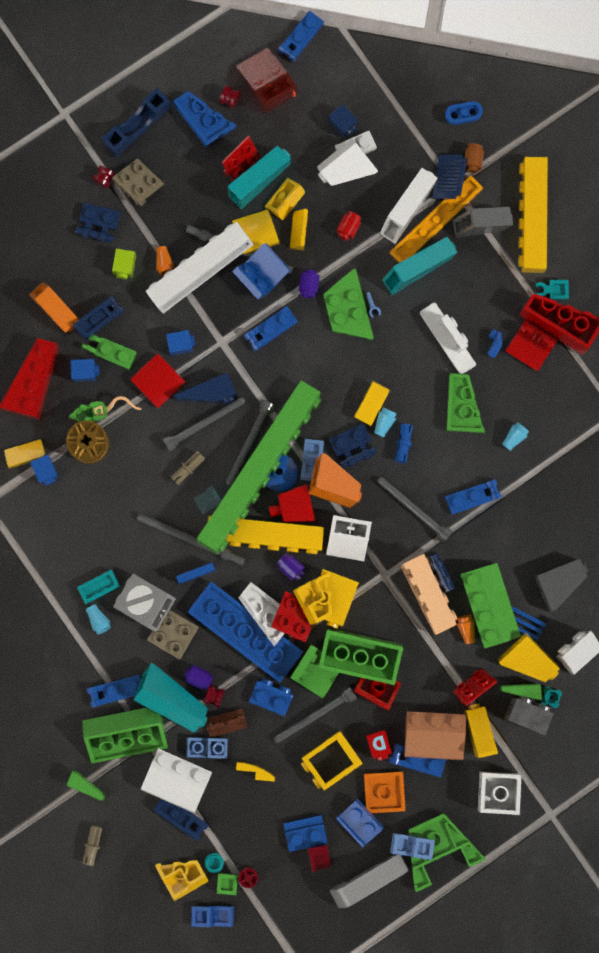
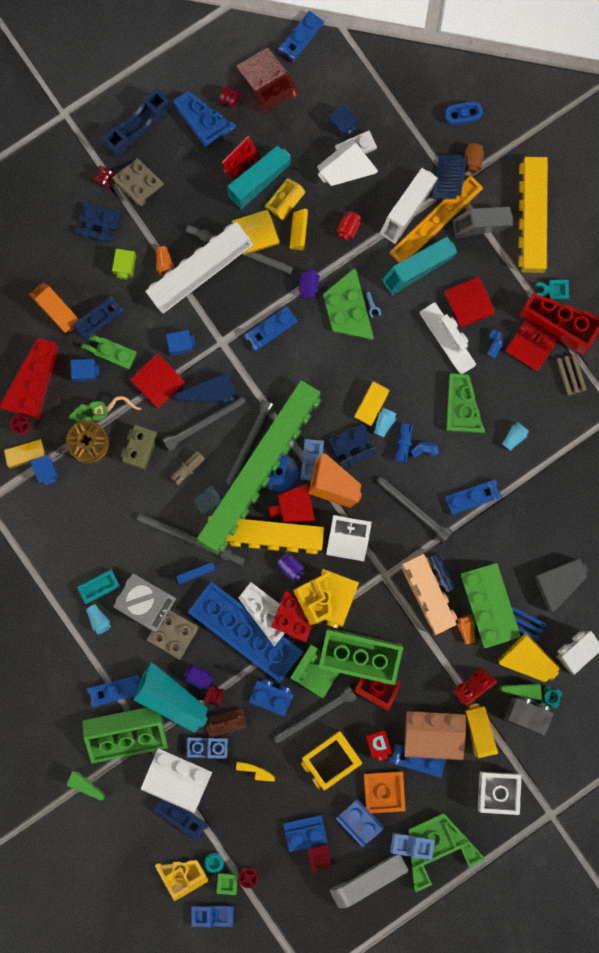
dark tan axle [82,825,102,866] -> none
blue bracket [233,243,290,299] -> none
none -> dark red wheel [10,415,31,435]
none -> olive brick [121,425,158,470]
none -> blue arm [409,441,439,458]
none -> red slope [444,277,495,328]
none -> dark tan tile [556,354,587,396]

